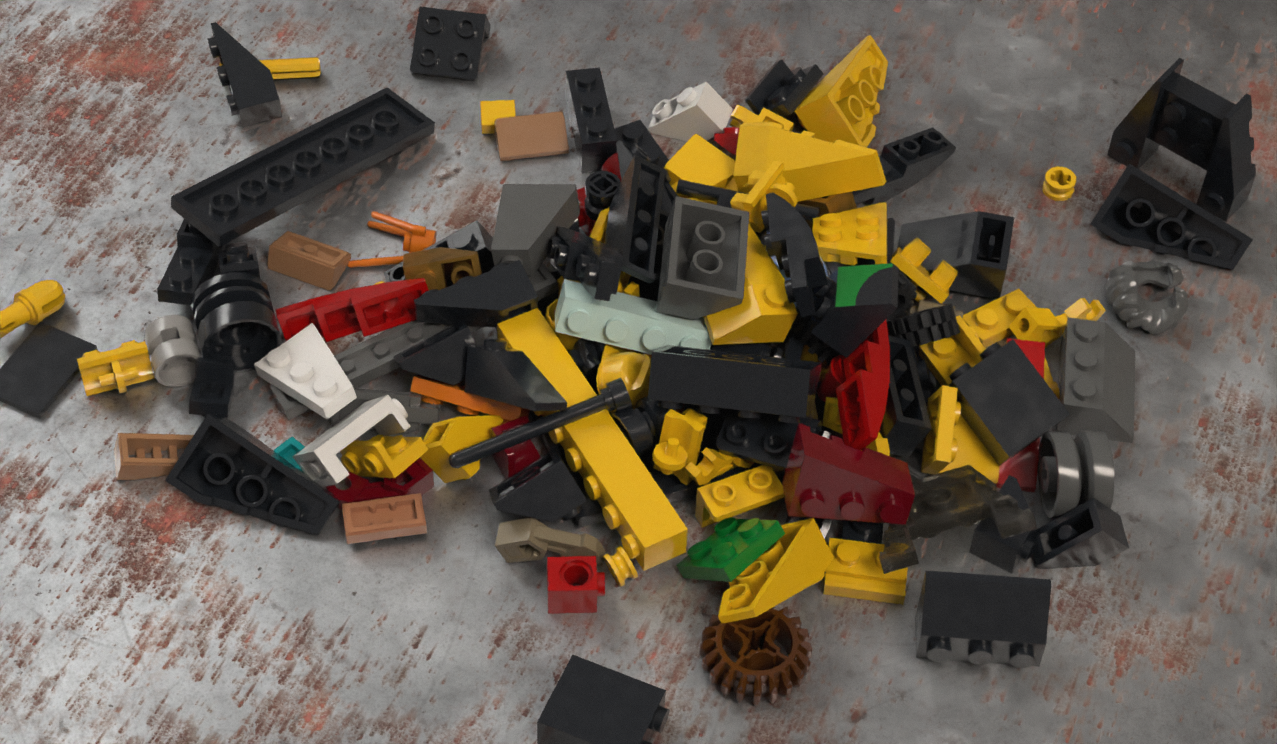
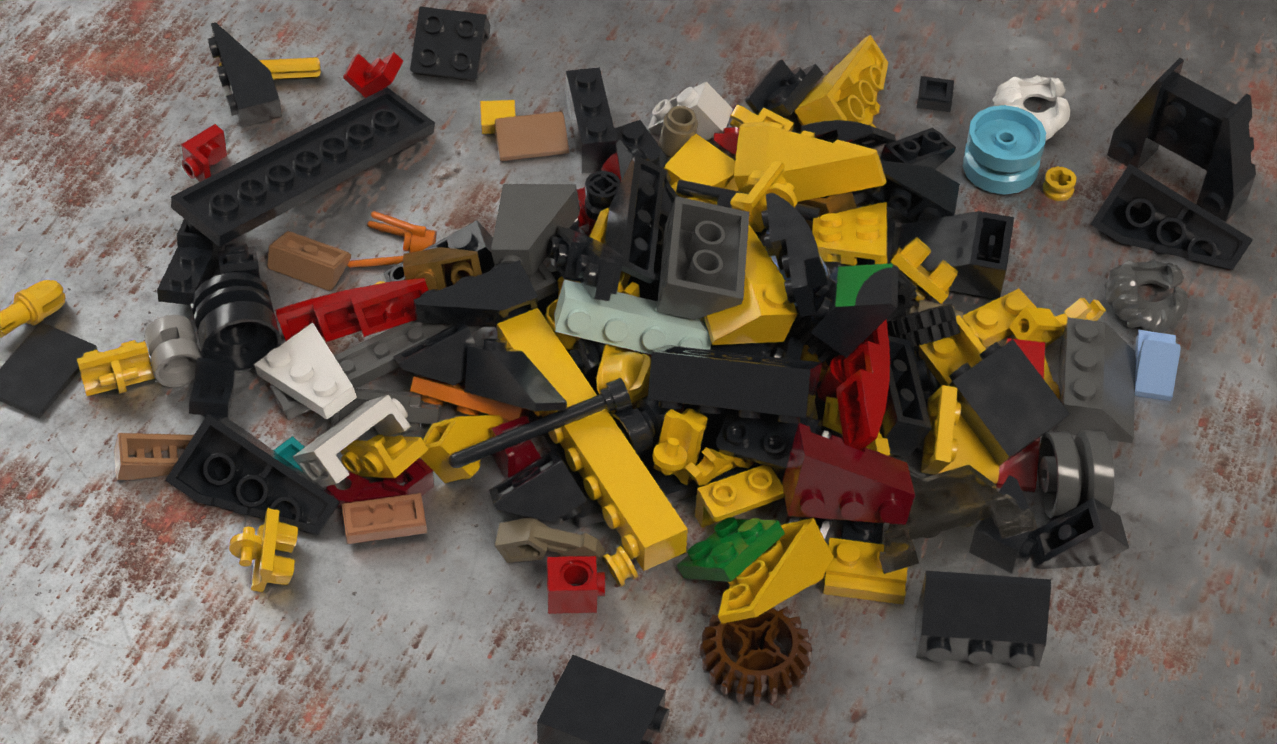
none -> red bracket [181,124,227,182]
none -> yellow hips [229,508,298,593]
none -> red bracket [343,52,404,98]
none -> dark tan brick [659,106,698,157]
none -> black slope [801,120,896,149]
none -> black slope [861,160,960,222]
none -> black tile [916,76,954,112]
none -> medium azure wheel [962,105,1046,195]
none -> white piece [992,75,1070,140]
none -> light blue slope [1135,330,1181,401]

